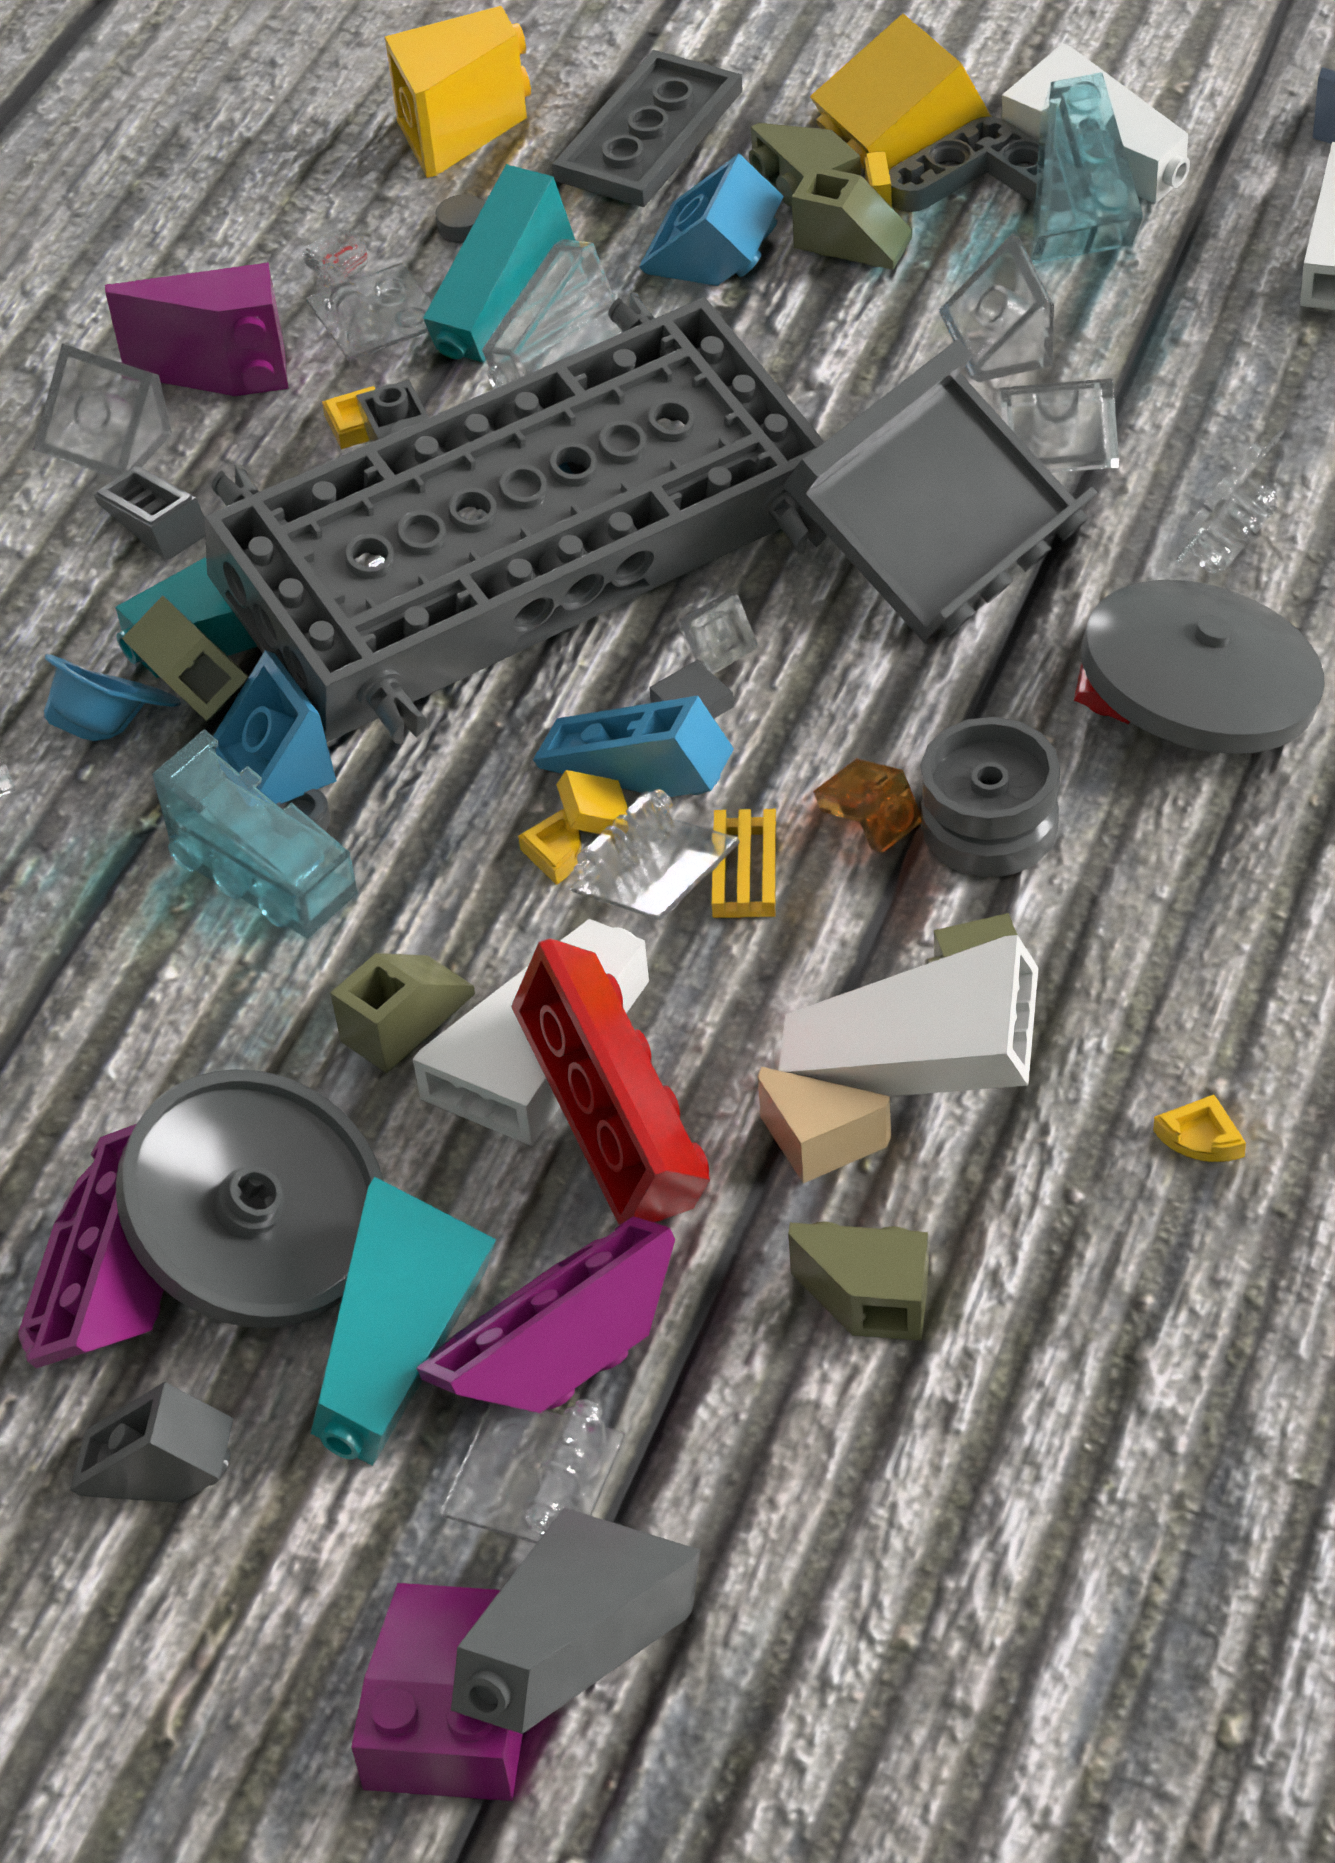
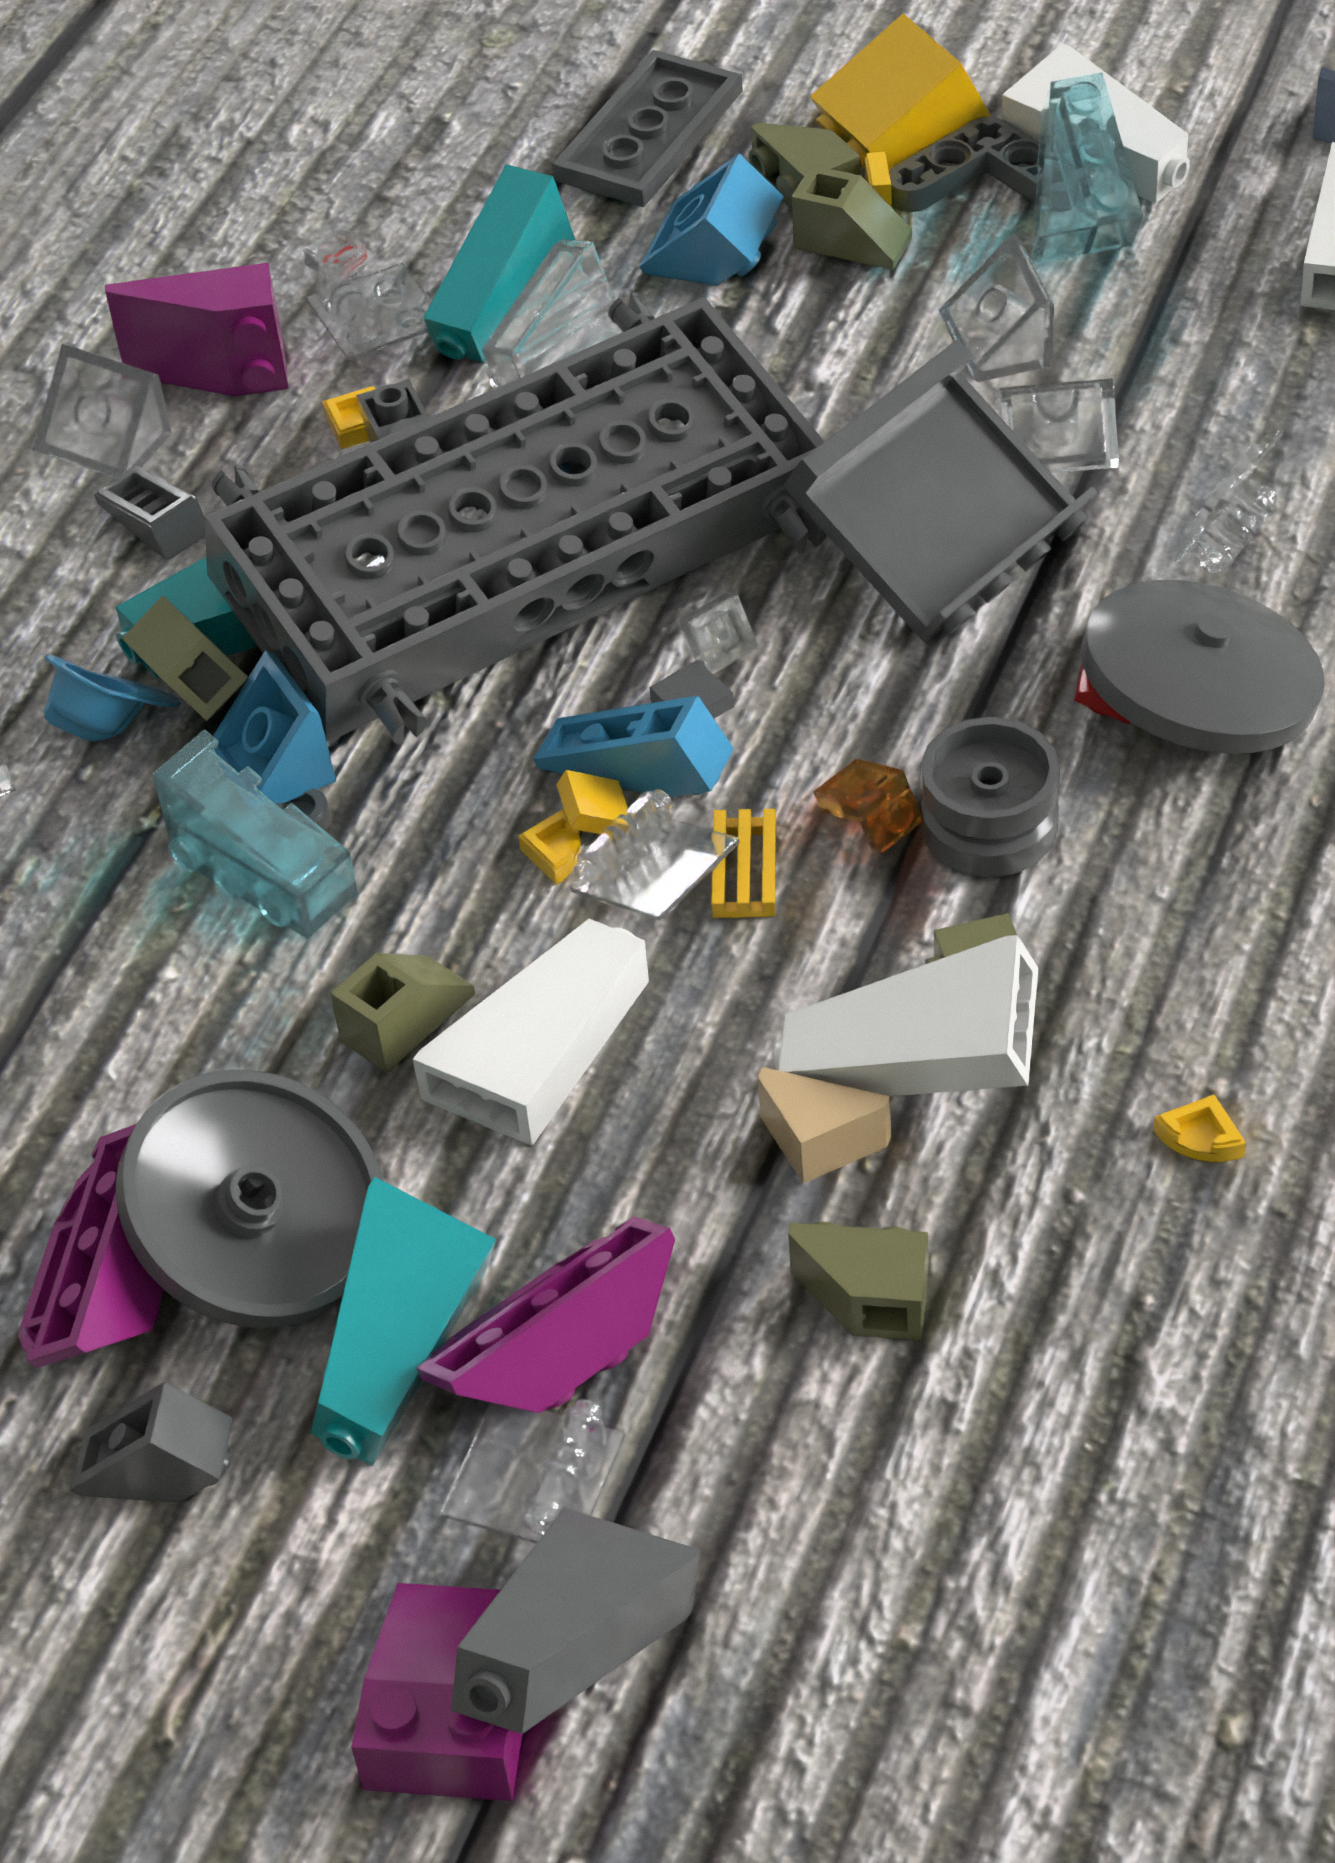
yellow slope [385,6,531,178] -> none
dark grey tile [435,195,485,243] -> none
red slope [511,938,710,1225] -> none

